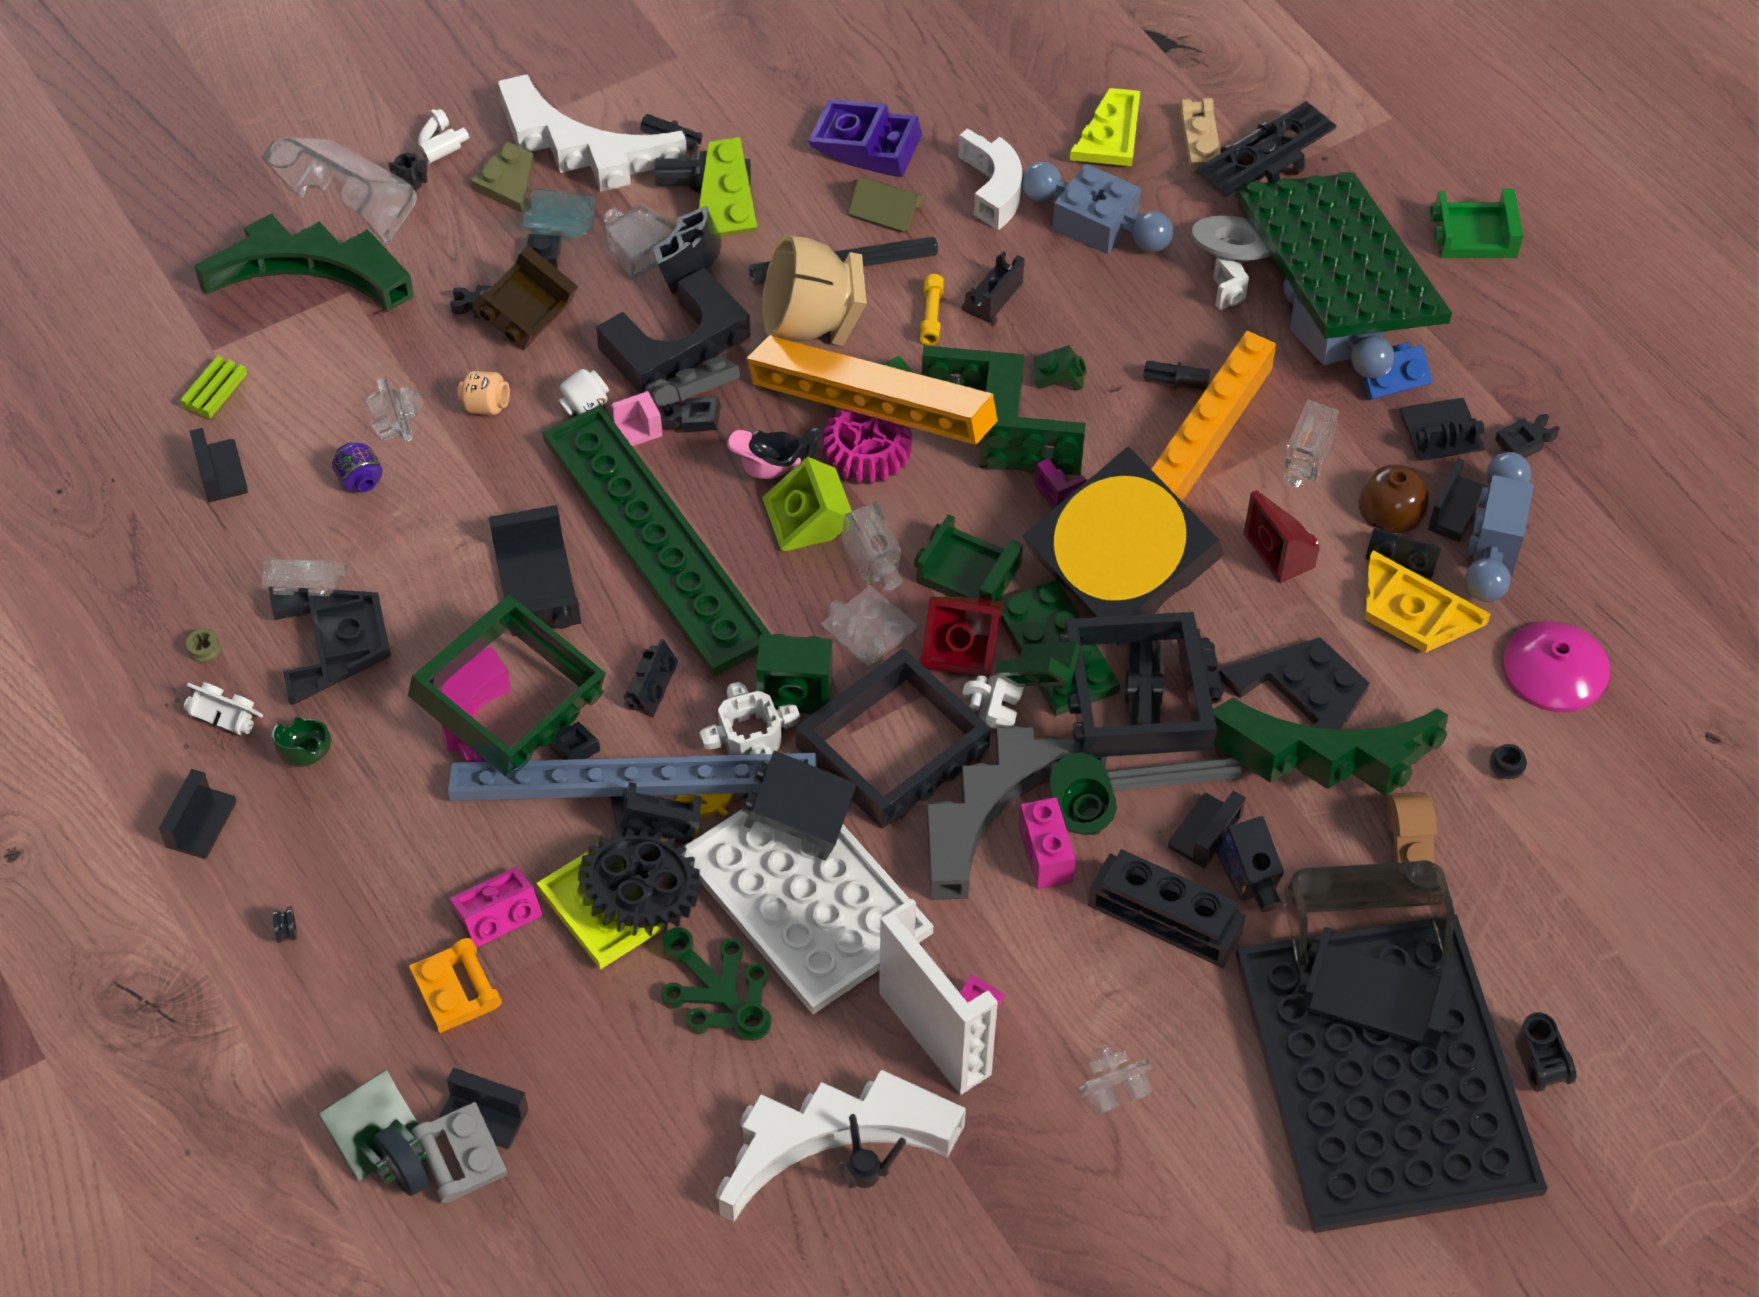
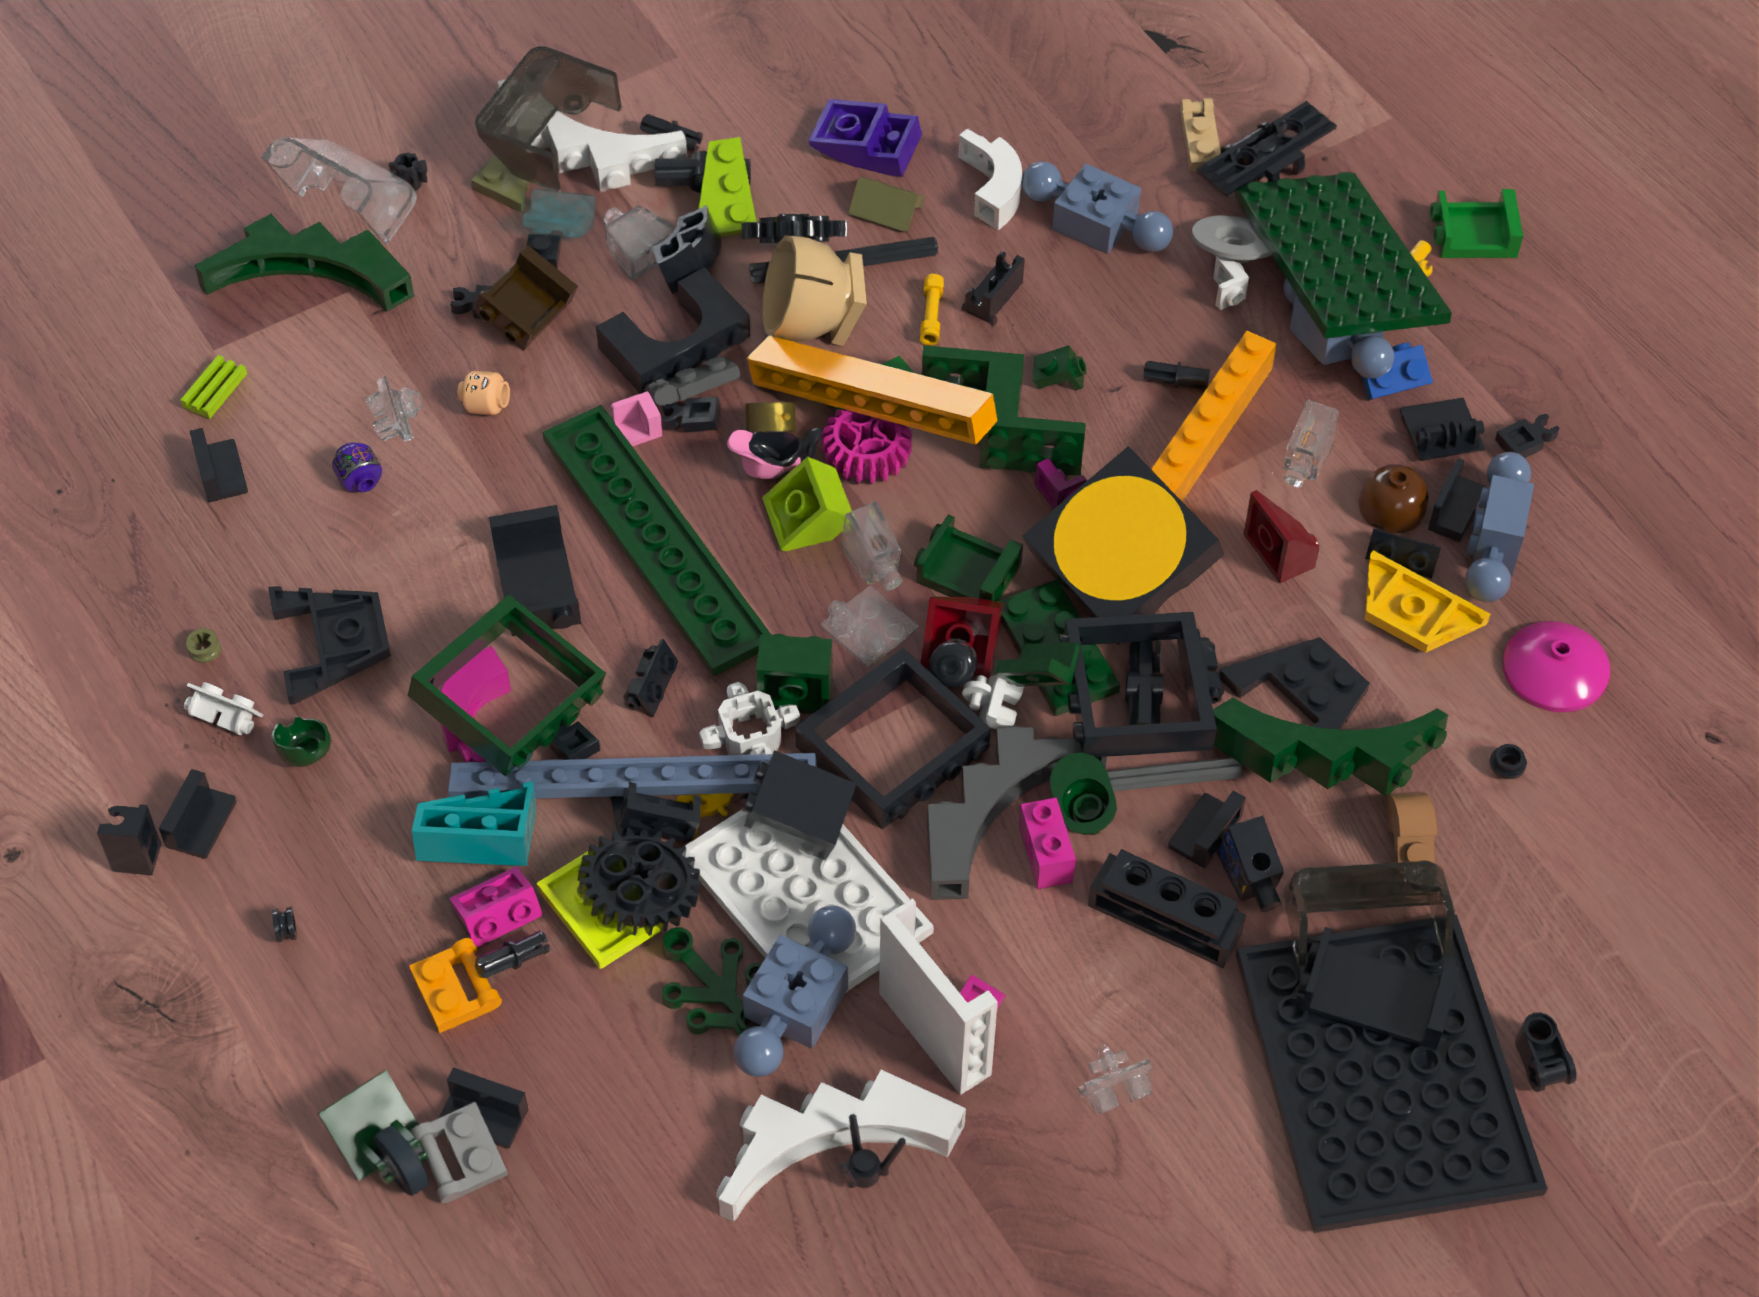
clear plate [262,559,347,596] -> none
white plant [417,109,469,165] -> none
white head [558,369,610,416] -> none
neon yellow wing [1070,88,1140,166] -> none
none -> black hinge [97,805,162,876]
none -> teal wedge [412,781,537,866]
none -> clear smoke windscreen [475,46,622,193]
none -> black axle [475,930,550,978]
none -> sand blue brick [733,905,857,1077]
none -> black gear [741,213,847,243]
none -> clear yellow piece [745,402,796,433]
none -> black head [929,639,978,688]
none -> yellow arm [1410,240,1433,277]

